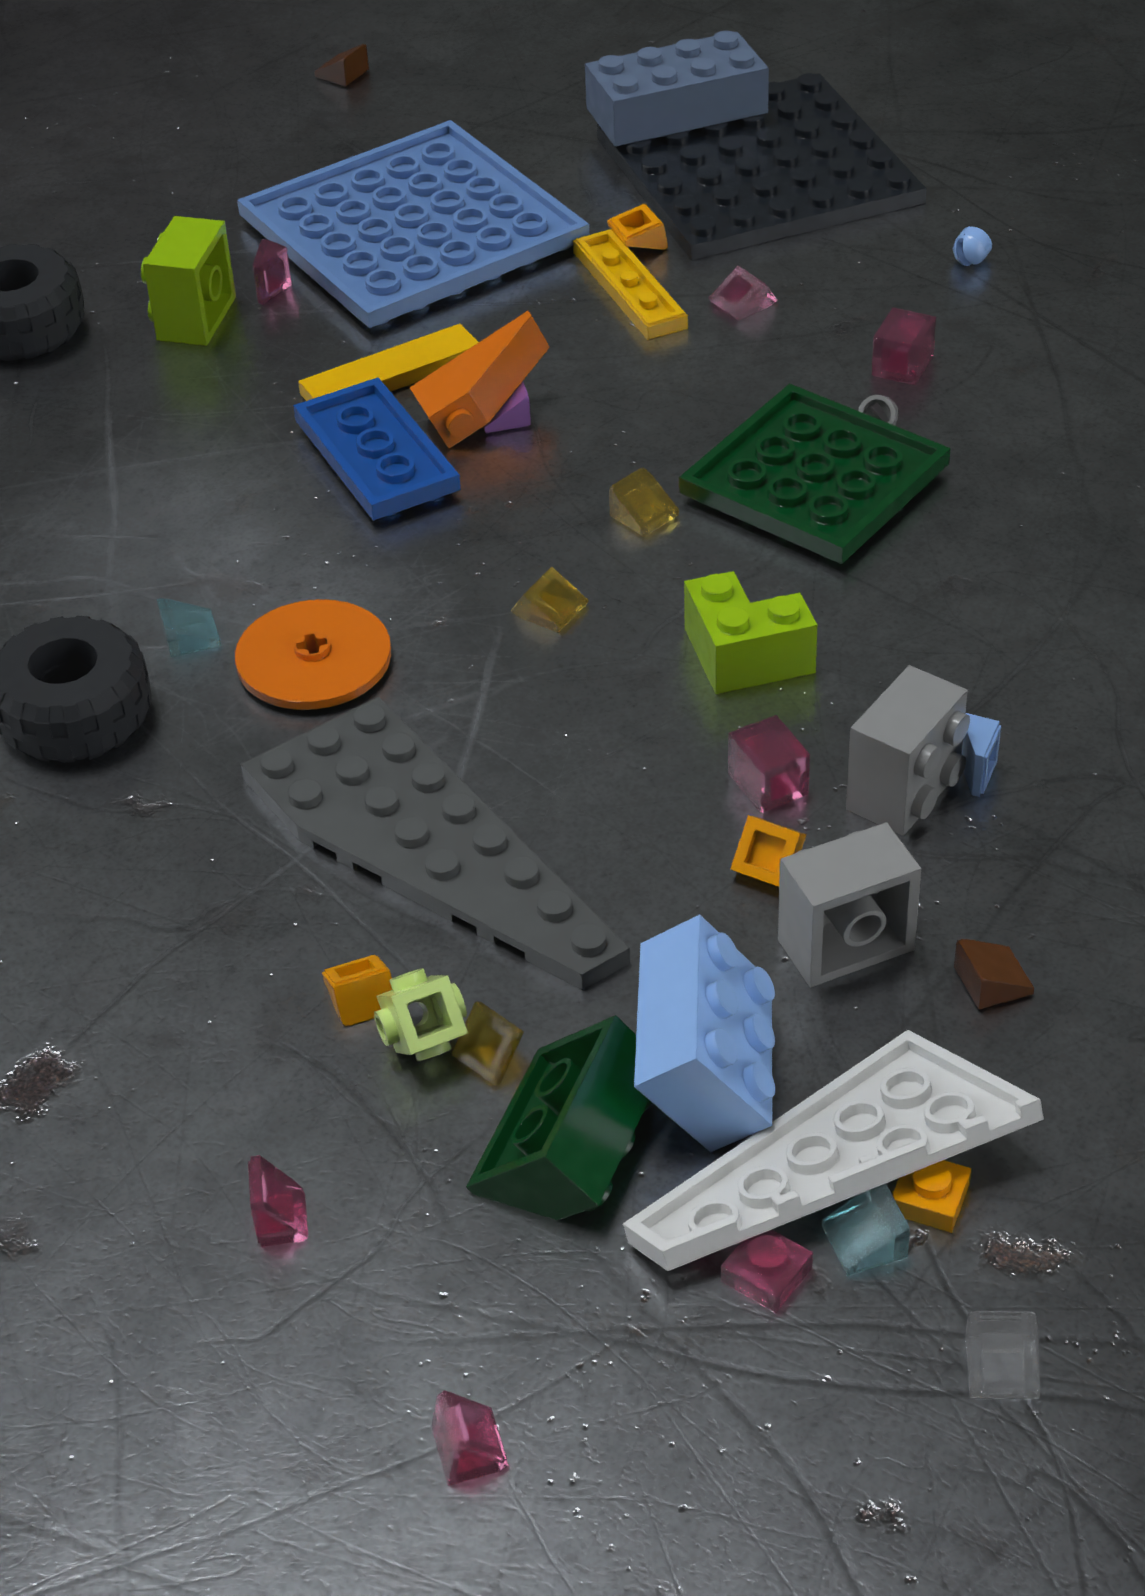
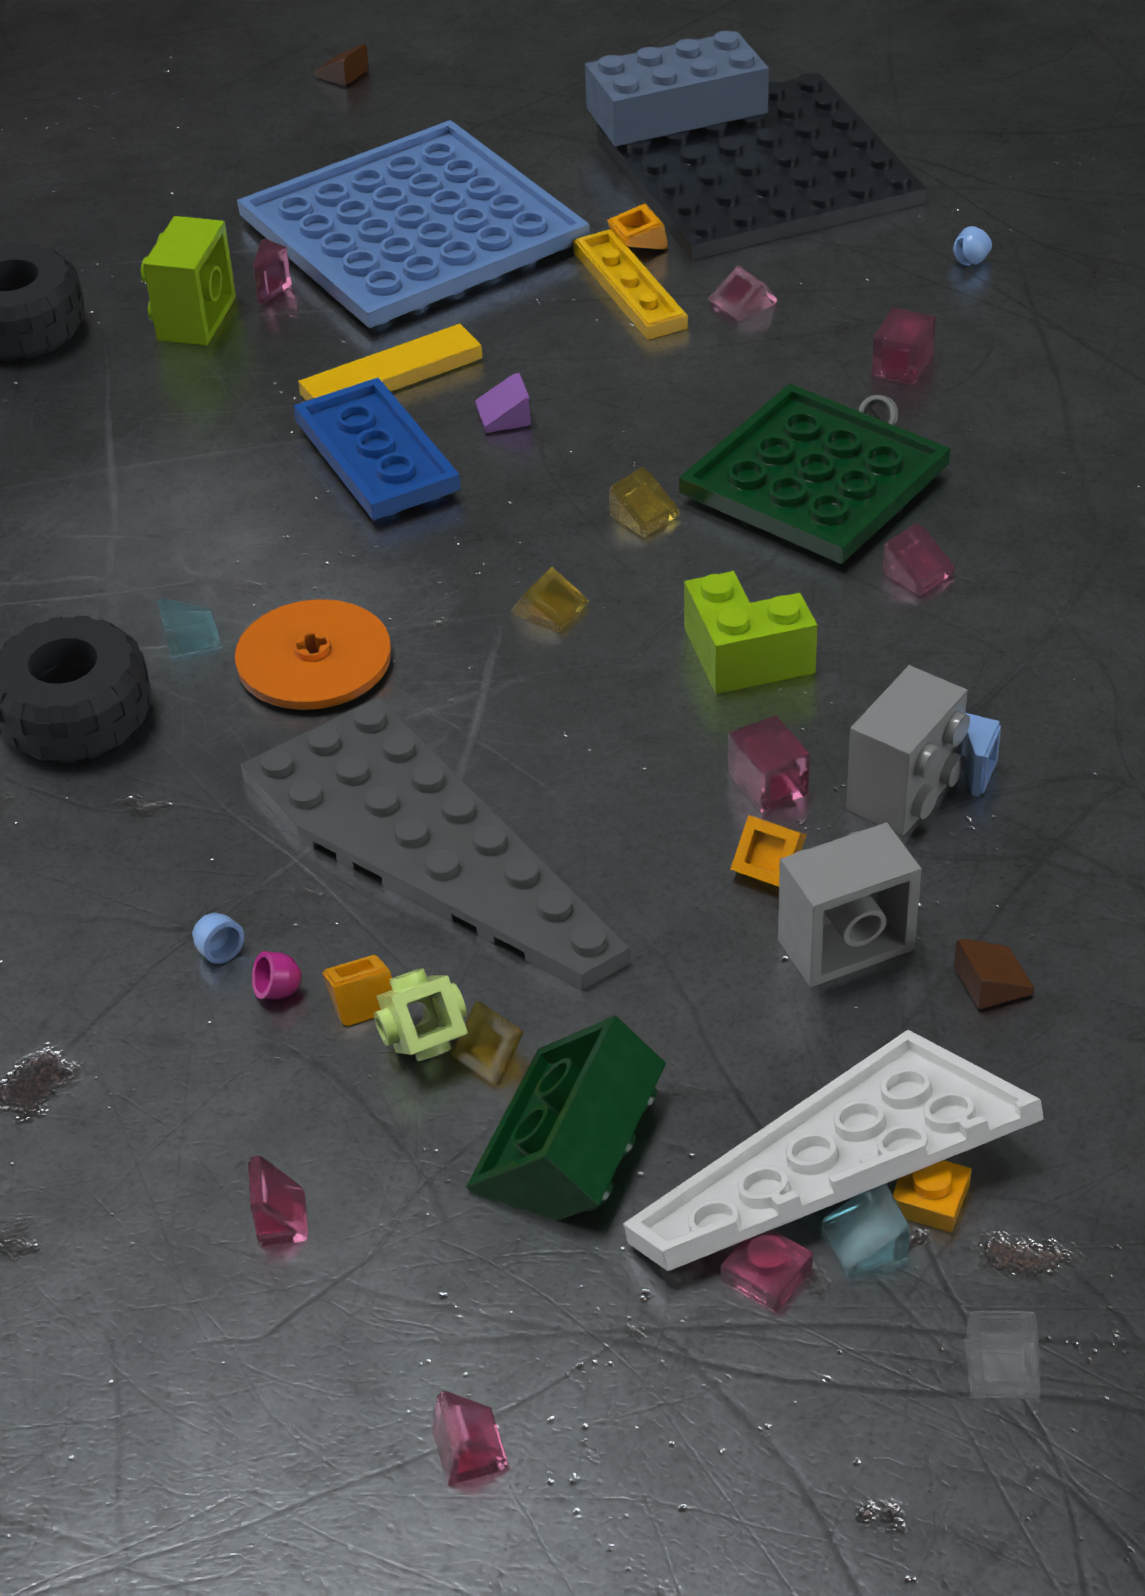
orange slope [409,311,550,449] -> none
light blue brick [634,914,775,1152] -> none
none -> light blue hinge [192,912,245,964]
none -> dark pink hinge [252,951,302,1000]
none -> clear pink slope [883,523,955,595]

